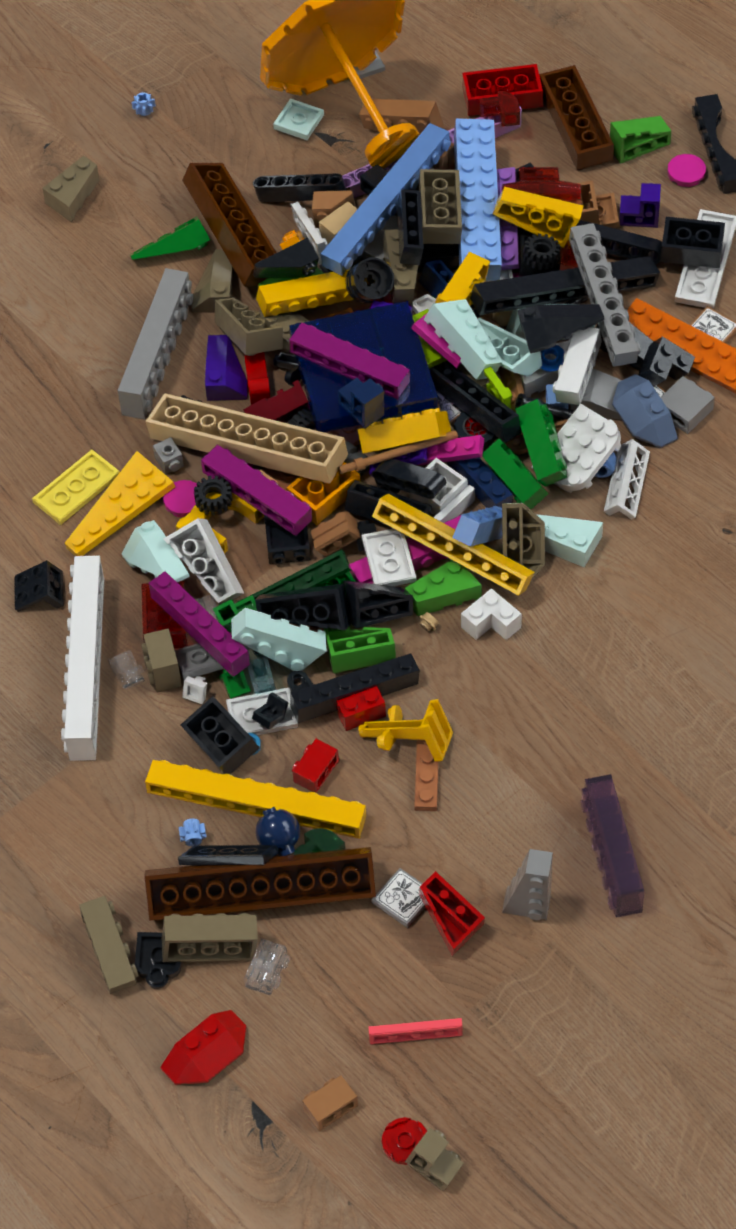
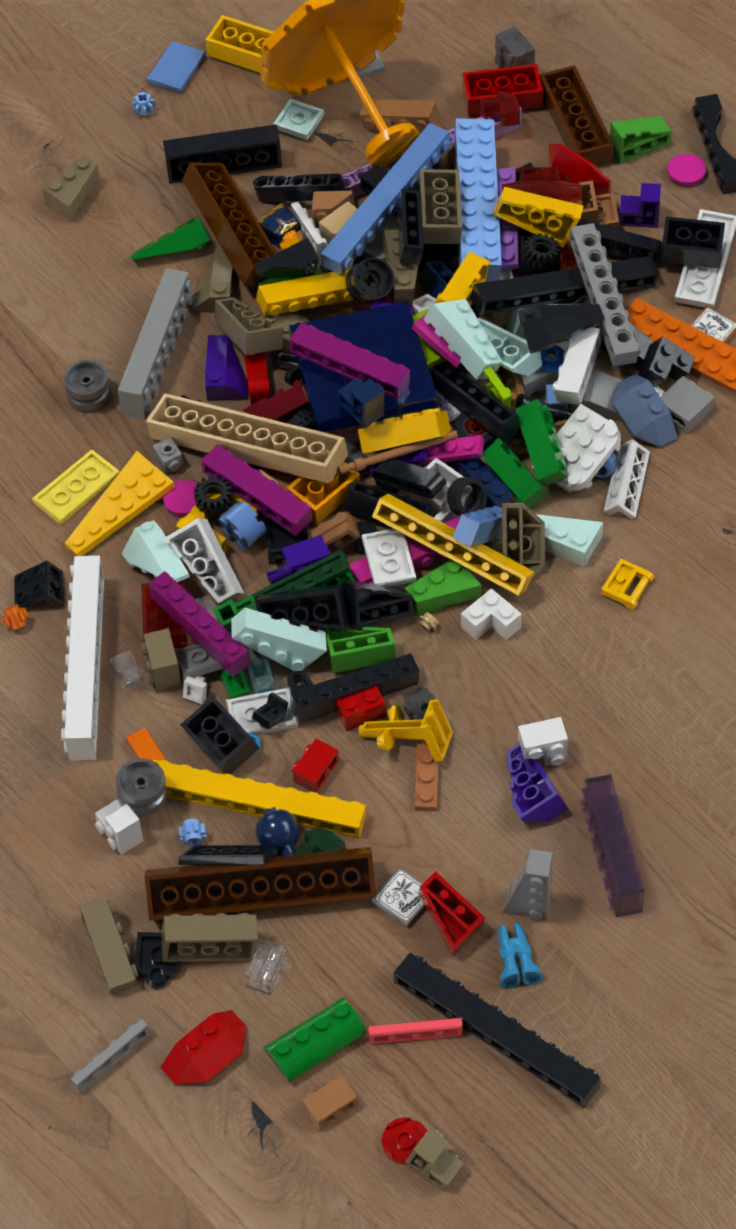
none -> orange gear [1,604,29,630]
none -> flat silver wheel [64,360,111,412]
none -> light grey plate [71,1019,150,1095]
none -> white brick [95,799,144,855]
none -> flat silver wheel [116,758,167,817]
none -> orange tile [126,727,166,761]
none -> medium blue tile [147,41,206,93]
none -> black brick [163,124,282,184]
none -> yellow brick [205,15,274,73]
none -> medium blue brick [218,501,267,551]
none -> dark blue torso [257,202,301,248]
none -> green container [263,997,367,1082]
none -> dark purple brick [266,535,331,585]
none -> black brick [393,953,601,1109]
none -> dark grey brick [402,685,435,720]
none -> black tyre [447,477,487,516]
none -> flat silver brick [495,26,535,68]
none -> dark azure piece [498,923,543,989]
none -> dark purple wedge [506,743,568,821]
none -> white brick [518,717,568,766]
none -> red wedge [548,144,611,196]
none -> yellow plate [601,559,654,610]

